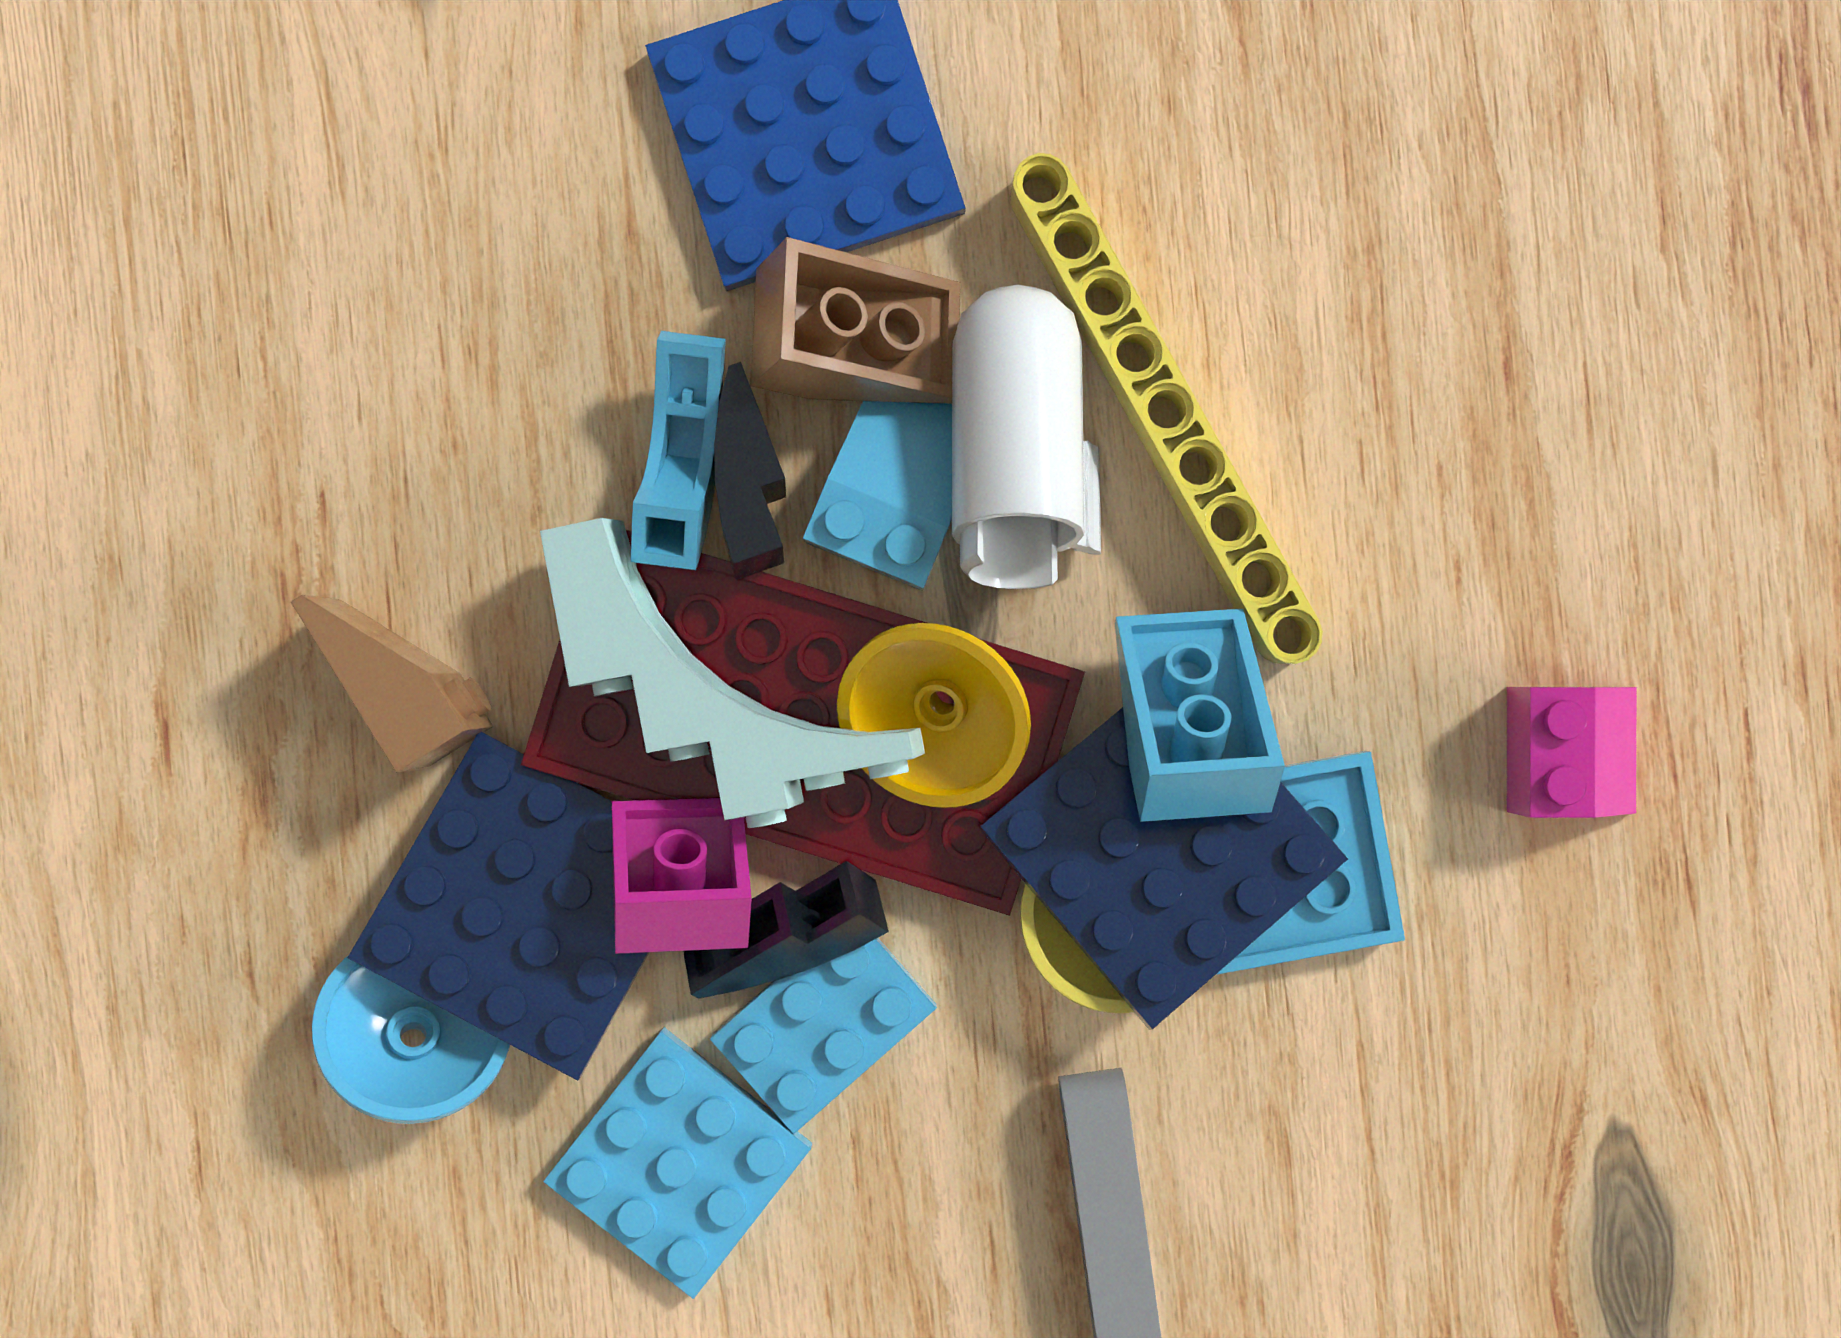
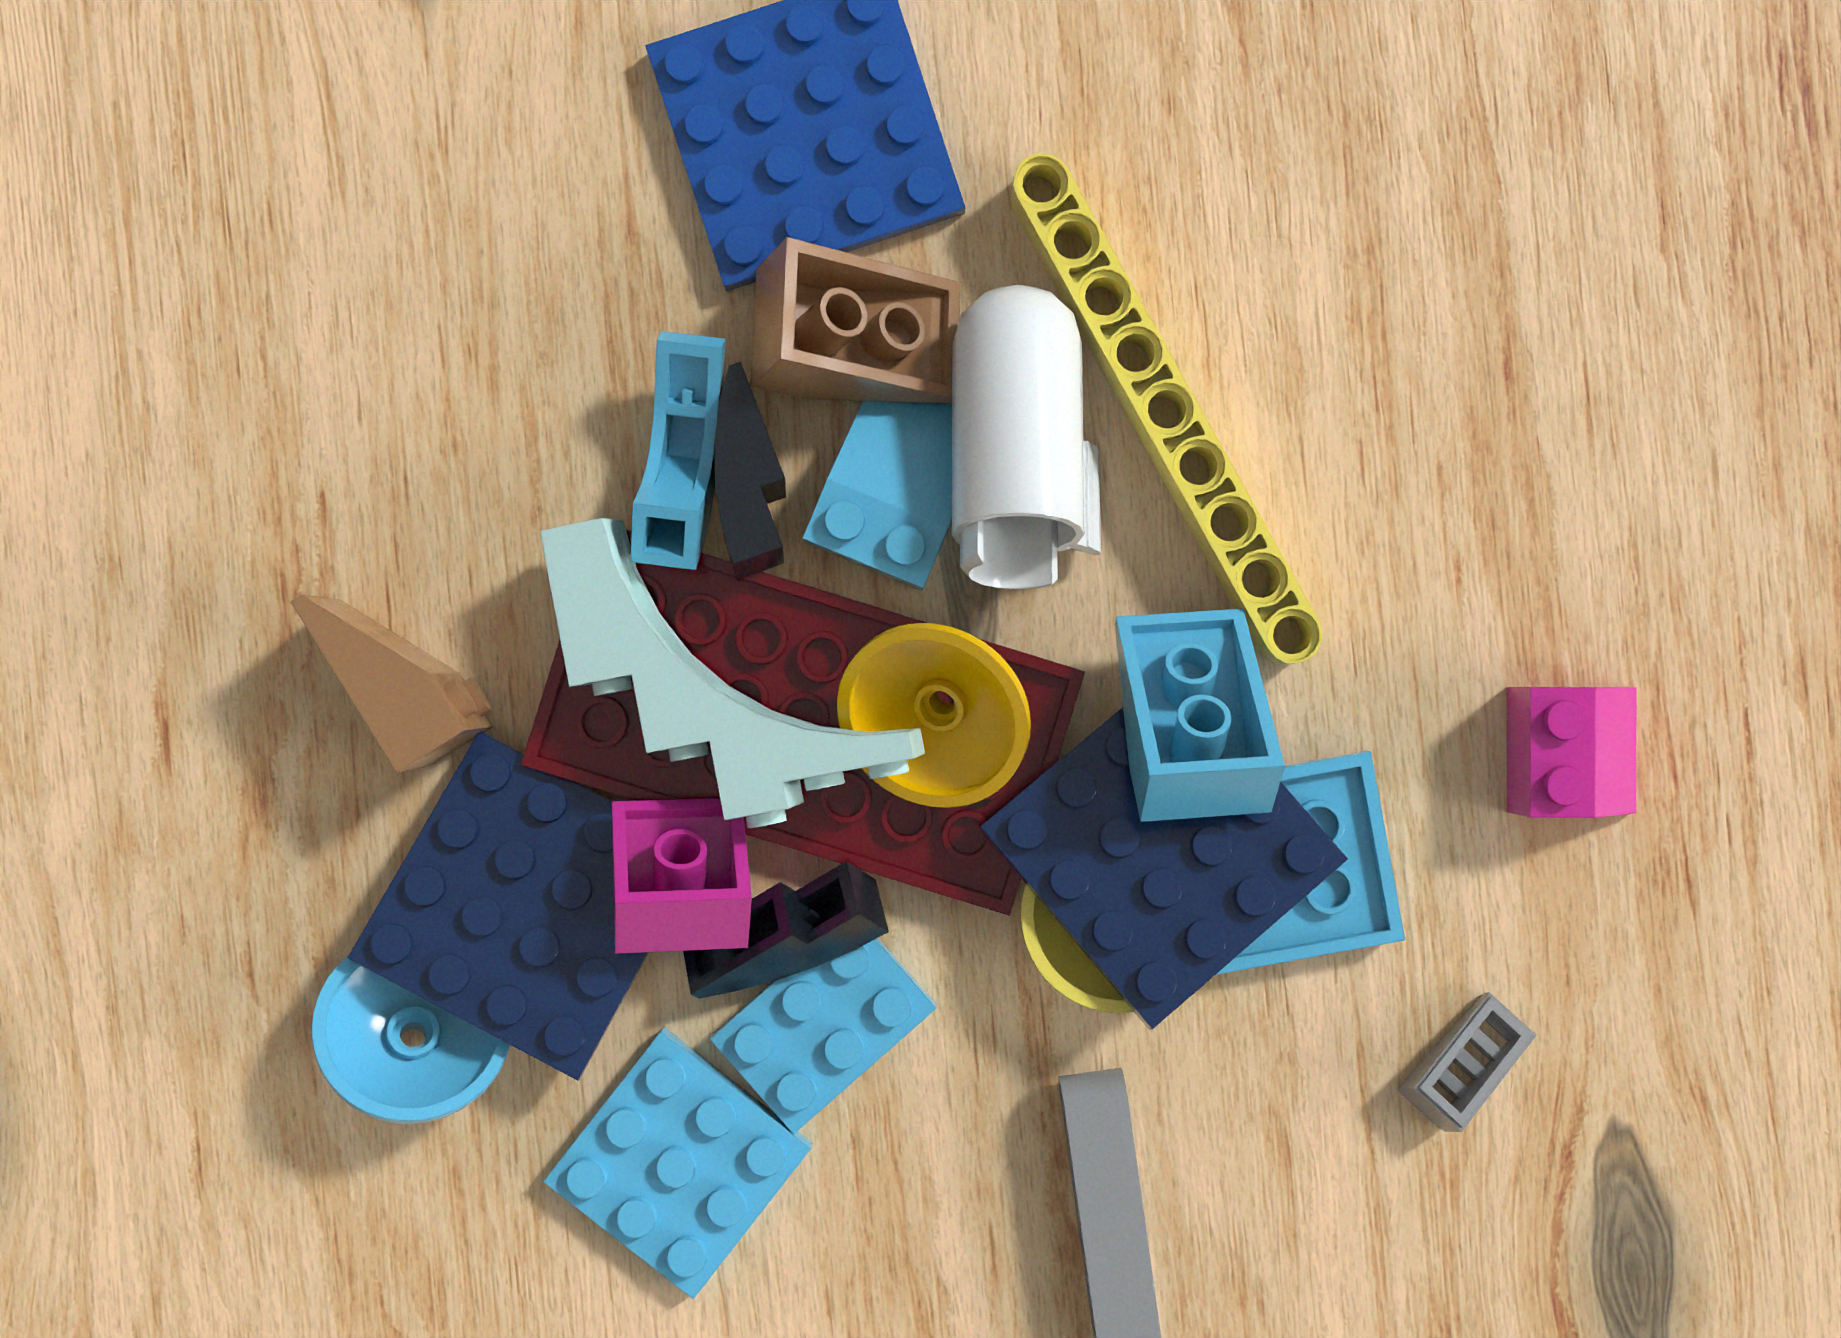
none -> light grey slope [1398,992,1536,1132]

